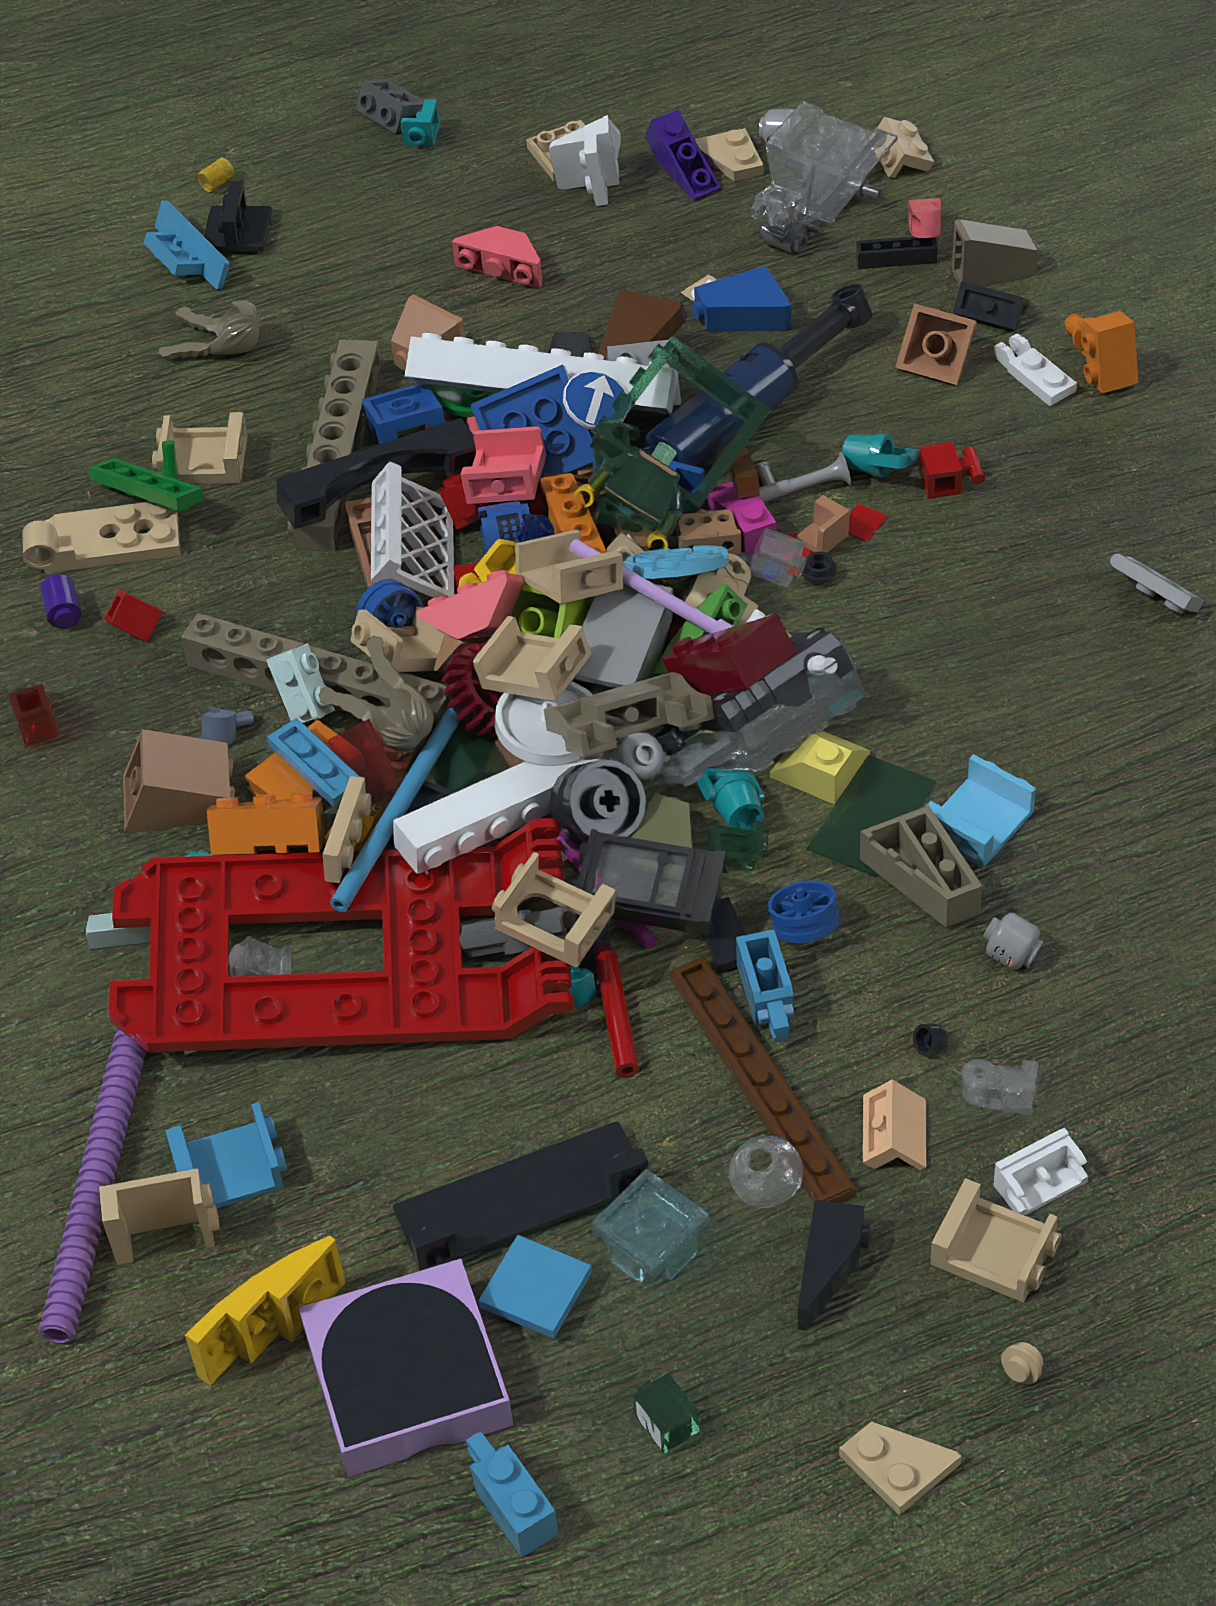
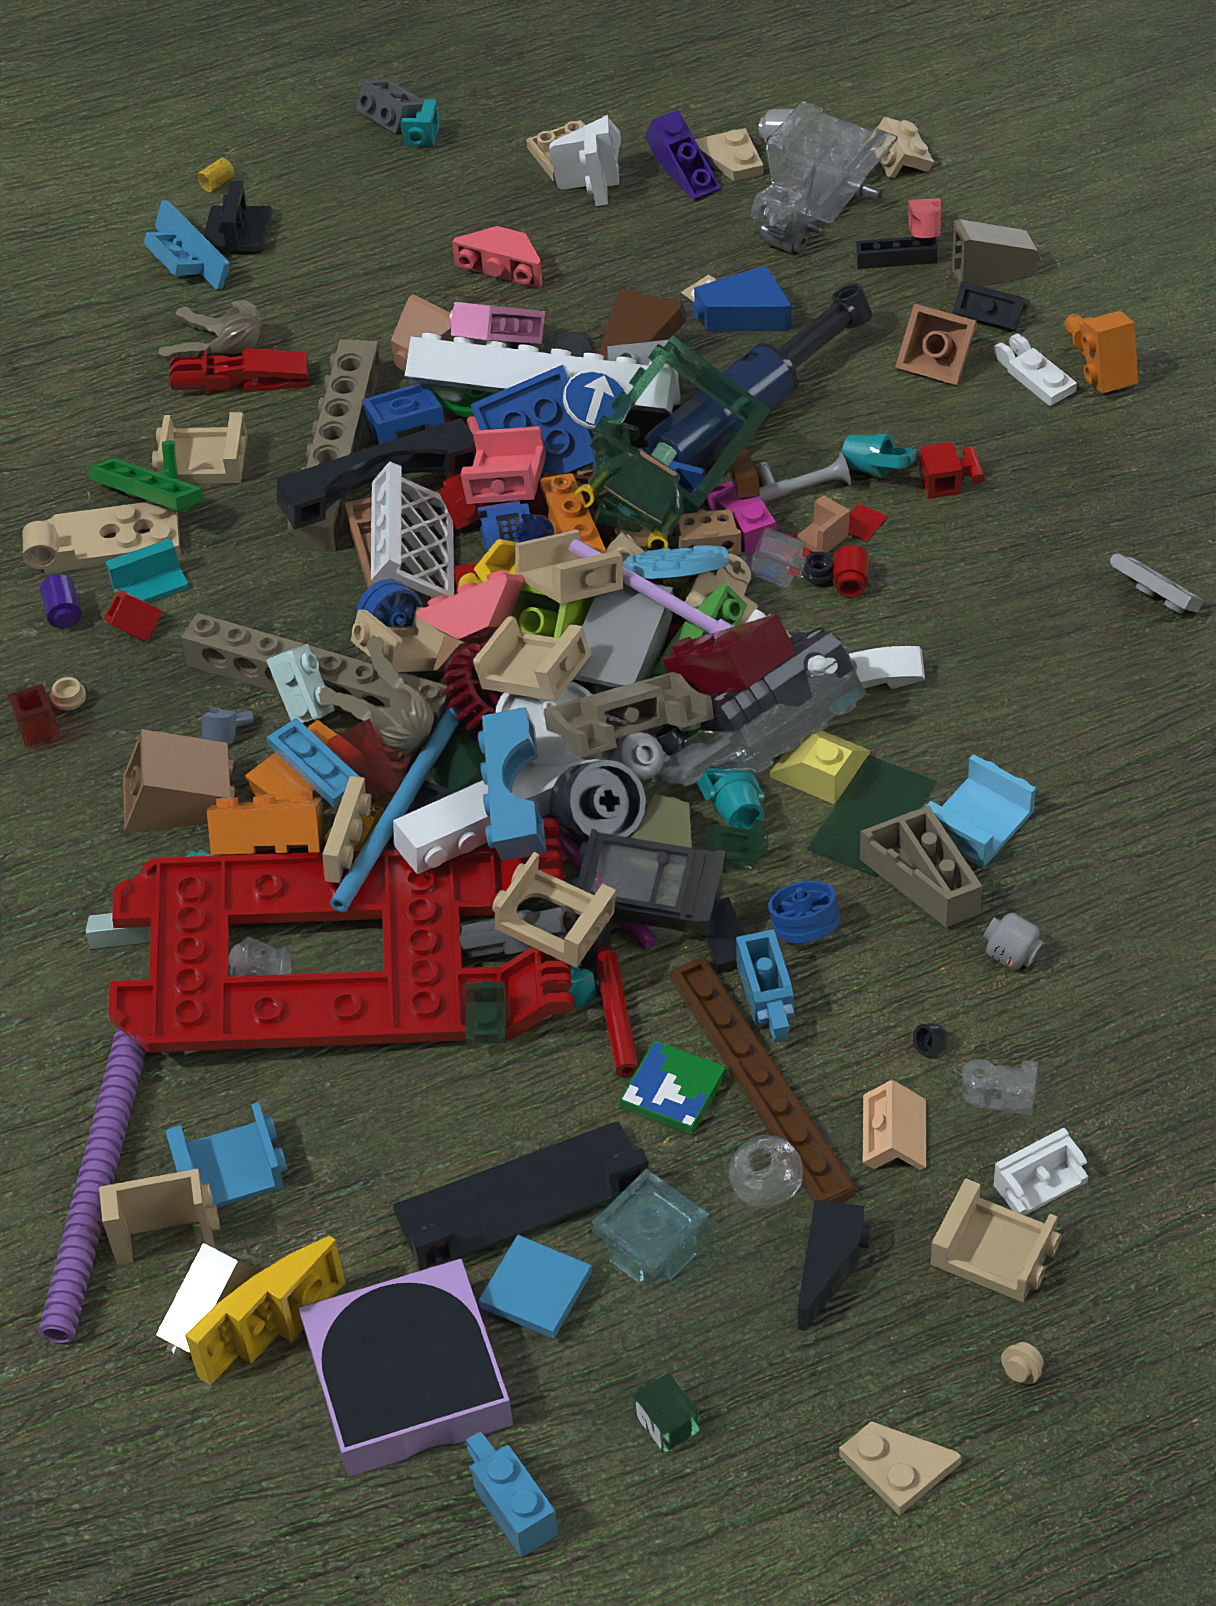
none -> tan plate [50,677,86,711]
none -> teal panel [105,538,189,603]
none -> slope [156,1243,261,1360]
none -> red arm [170,349,309,396]
none -> bright pink brick [449,302,545,344]
none -> clear green bracket [465,980,506,1044]
none -> dark azure arch [478,707,546,861]
none -> tile [619,1040,726,1135]
none -> red brick [833,545,869,598]
none -> white slope [846,646,925,692]

